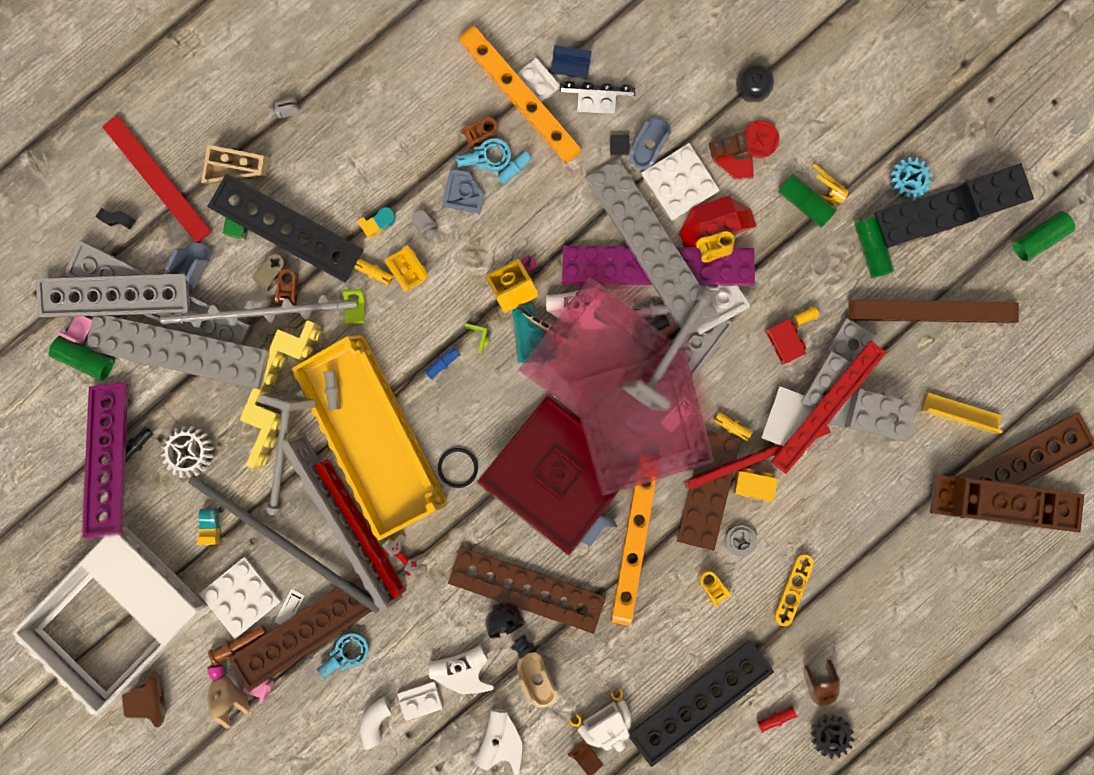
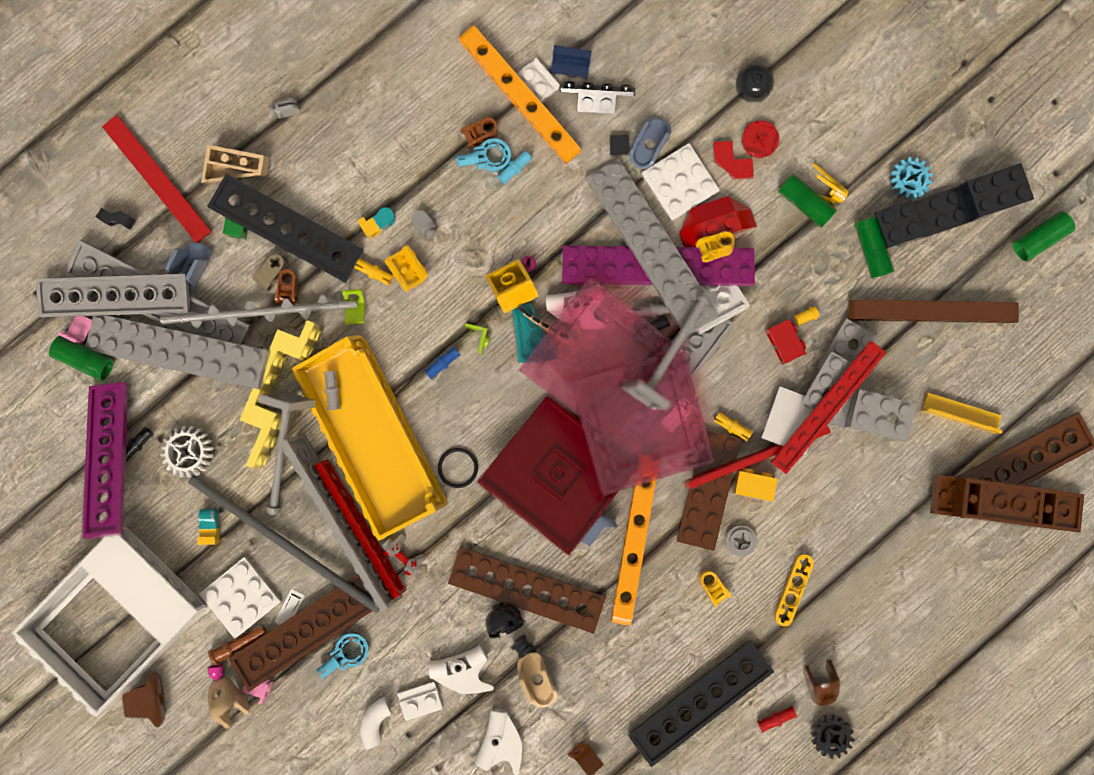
sand blue plate [443,169,484,214] -> none
white torso [570,688,631,752] -> none
reddish brown leg [708,132,748,159] -> none

